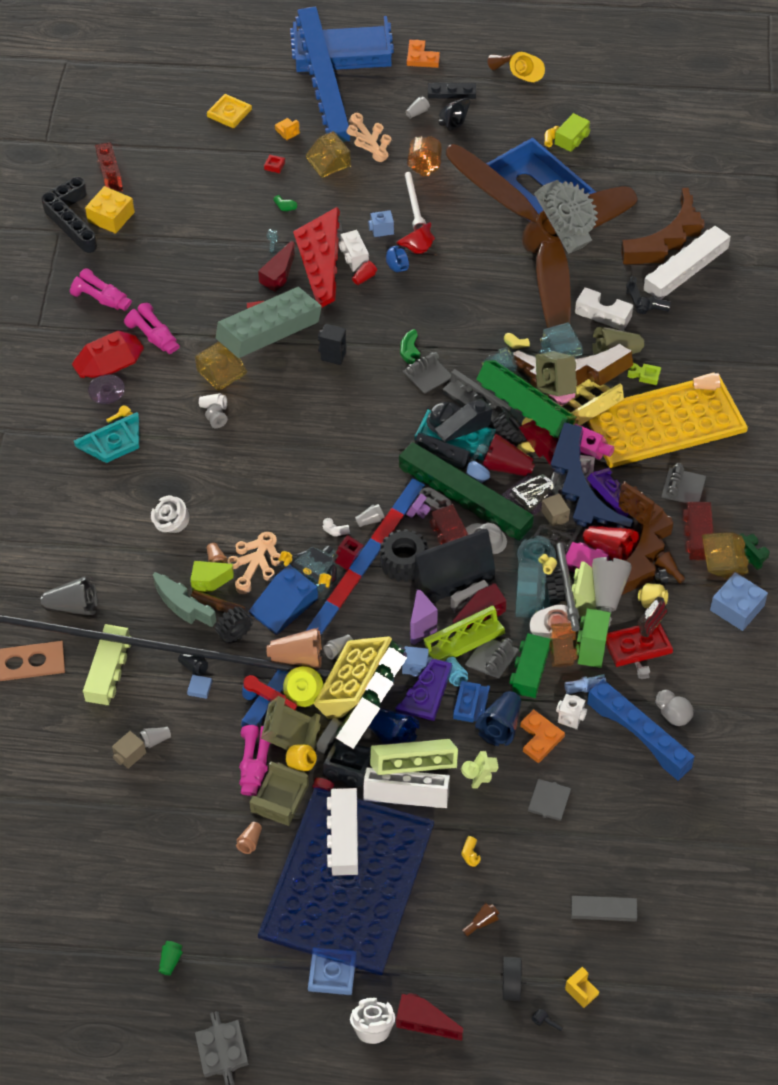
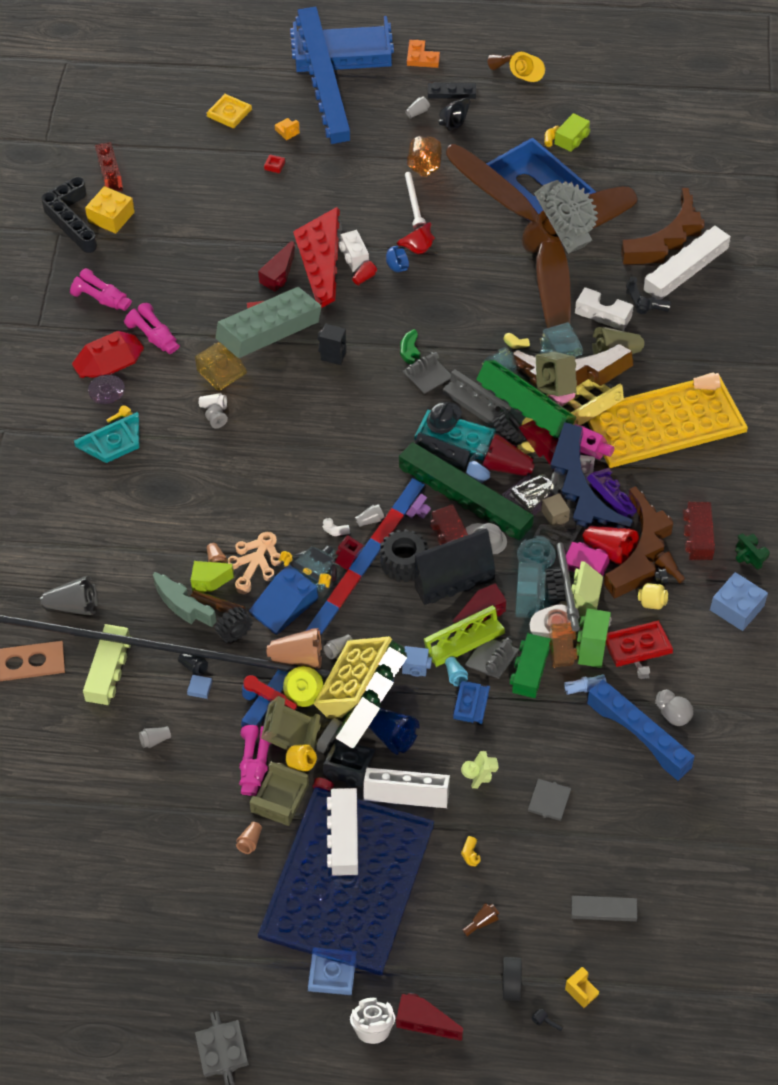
dark tan brick [112,731,146,769] -> none
white cone [151,496,190,533] -> none
green cone [158,941,183,976] -> none
clear light blue hand [267,229,278,252] -> none
green arm [273,195,298,211] -> none
clear yellow slope [306,131,351,177] -> none
light nougat plant [346,113,392,162] -> none
medium blue brick [368,210,394,237] -> none
yellowish green brick [370,739,458,775] -> none
dark purple wing [395,659,453,721] -> none
medium lavender slope [410,590,437,645] -> none
dark grey beam [419,488,451,516] -> none
black slope [435,399,493,442] -> none
light grey plate [451,580,488,613] -> none
dark blue cone [475,691,522,746] -> none
orange plate [520,709,565,764] -> none
light yellow arm [538,554,557,574] -> none
white brick [556,694,587,729] -> none
light grey cone [592,557,631,612] -> none
reddish brown bracket [618,482,663,527] -> none
lime plate [627,363,661,385] -> none
clear smoke tile [637,597,668,638] -> none
dark grey hinge [661,463,706,506] -> none
clear yellow slope [702,532,748,579] -> none

